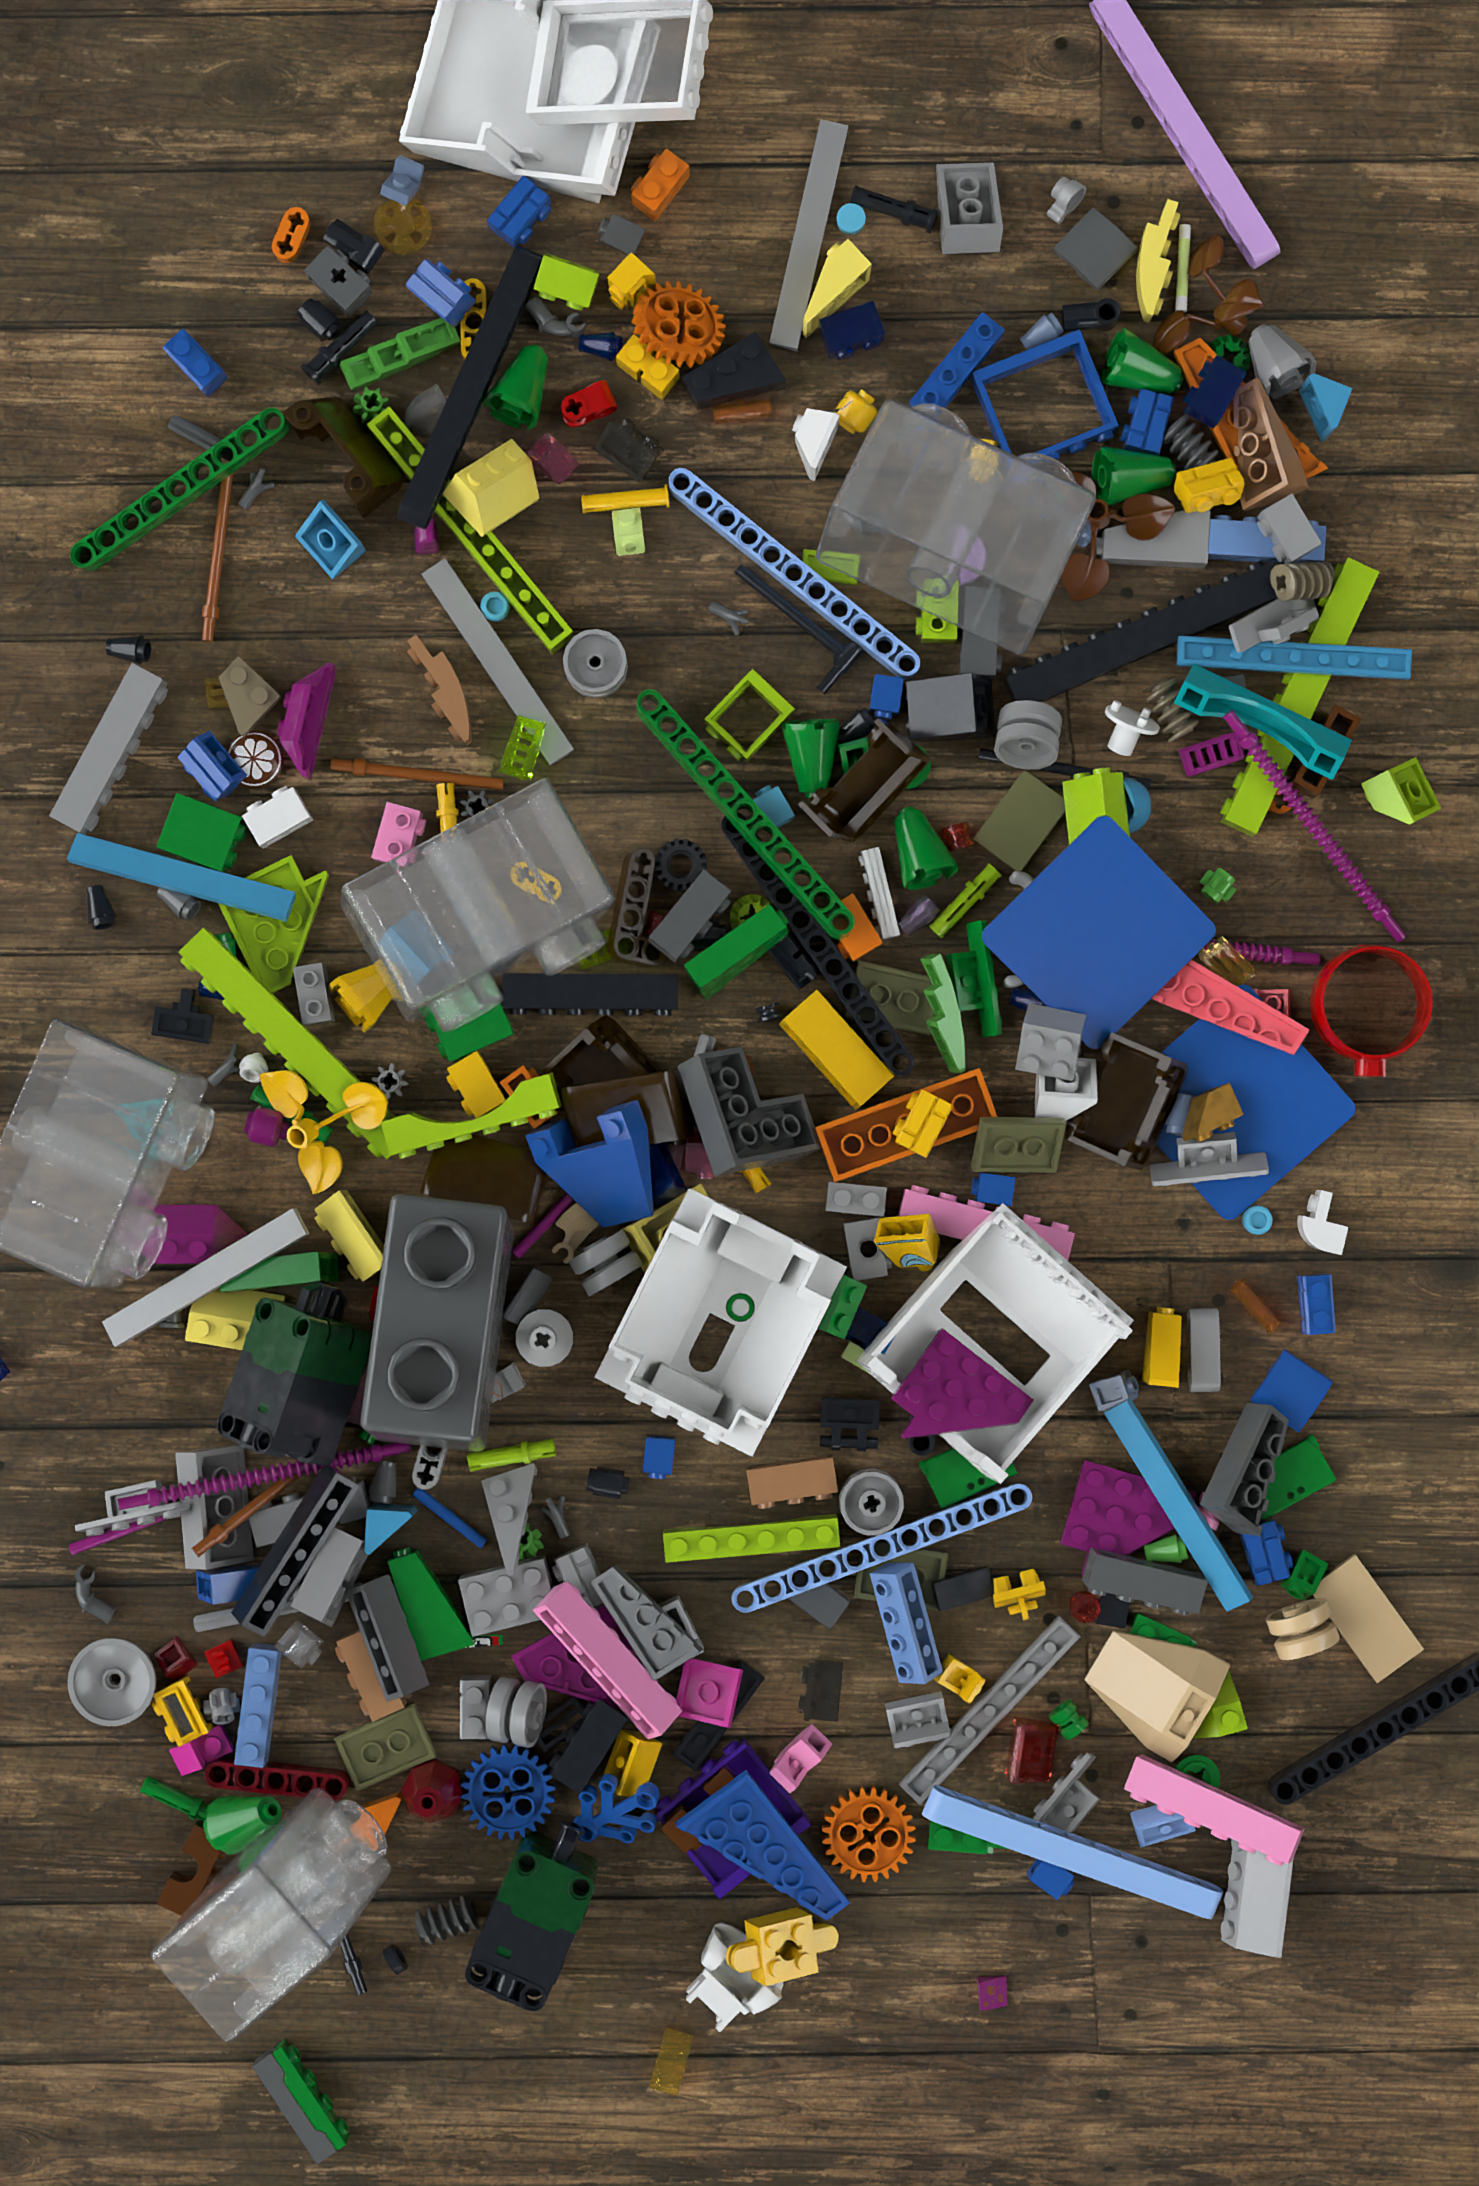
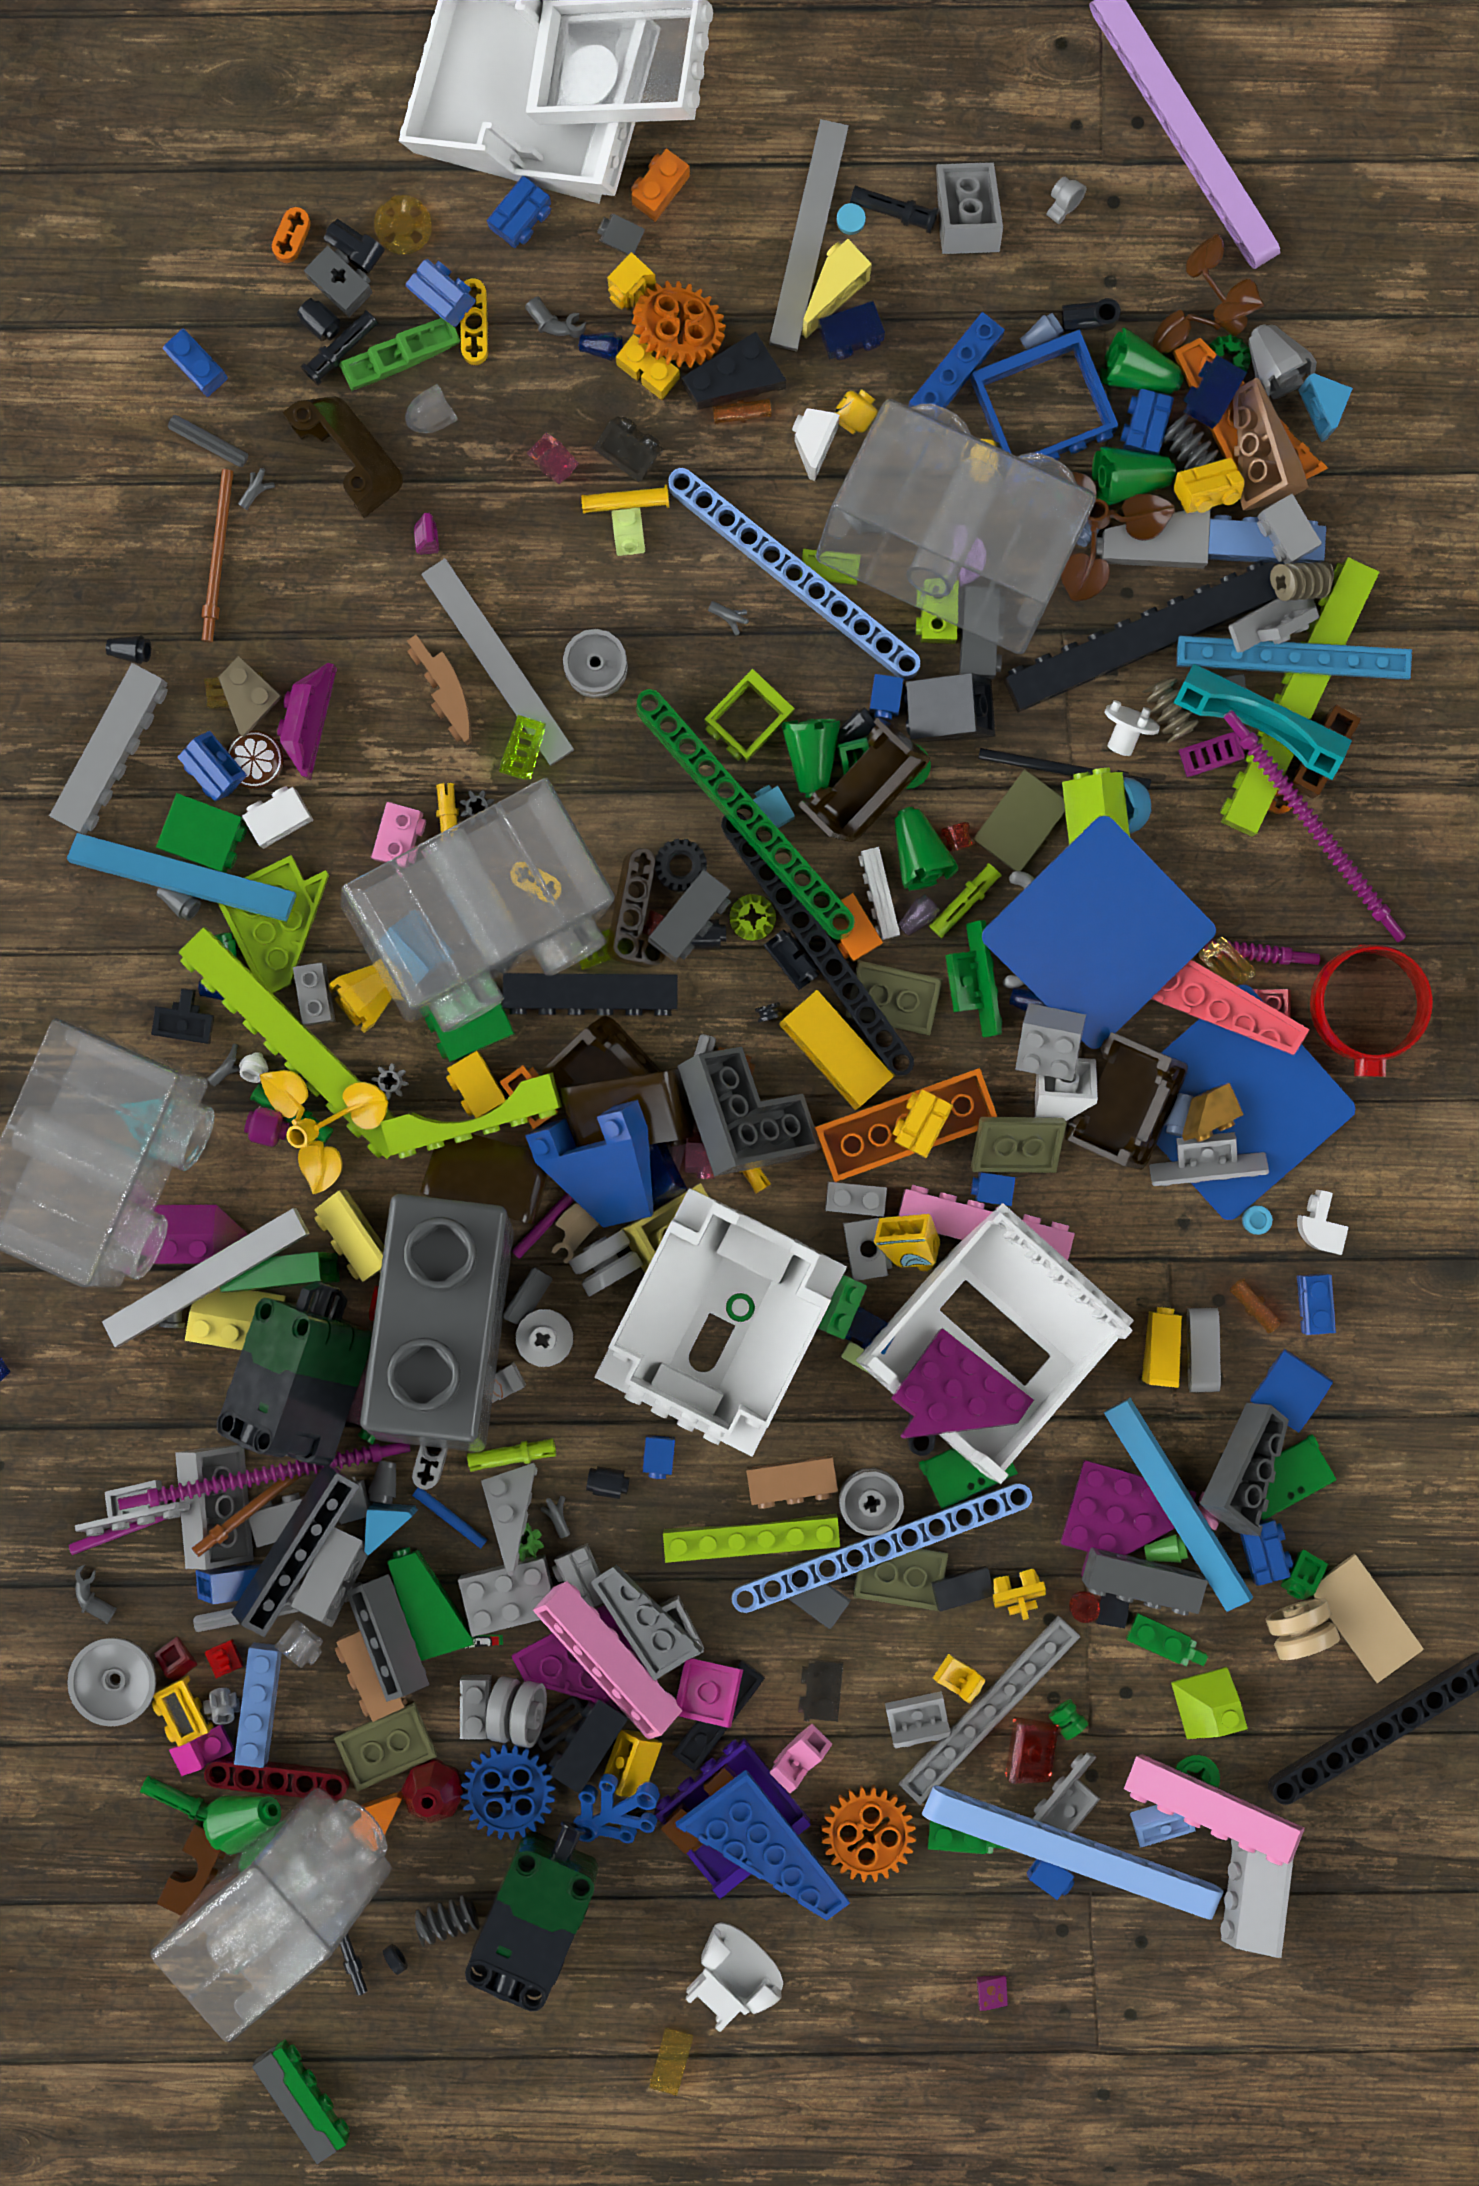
green beam [70,408,290,571] -> none
black cone [86,885,117,930] -> none
dark azure slope [295,499,366,579] -> none
dark orange bar [330,758,504,790] -> none
bright green gear [353,386,388,423] -> none
lime brick [367,406,574,655] -> none
sand blue bracket [380,155,424,206] -> none
black beam [397,245,543,530] -> none
light yellow slope [443,439,539,537] -> none
medium azure tile [480,592,510,622] -> none
green cone [483,344,548,430] -> none
lime brick [533,253,601,311] -> none
red piece [561,380,618,428] -> none
green slope [684,904,789,1000] -> none
yellow brick [726,1907,839,1986] -> none
black bar [734,564,863,695] -> none
black plate [819,1397,880,1452] -> none
medium blue brick [870,1562,943,1684] -> none
bright green slope [920,954,965,1073] -> none
light grey wheel [994,700,1062,770] -> none
dark grey slope [1053,207,1137,291] -> none
tan wedge [1085,1630,1230,1762] -> none
sand blue bracket [1089,1369,1139,1412] -> none
light yellow slope [1136,199,1180,323] -> none
yellowish green bar [1175,224,1191,313] -> none
bright green gear [1199,868,1236,904] -> none
lime slope [1361,757,1442,825] -> none

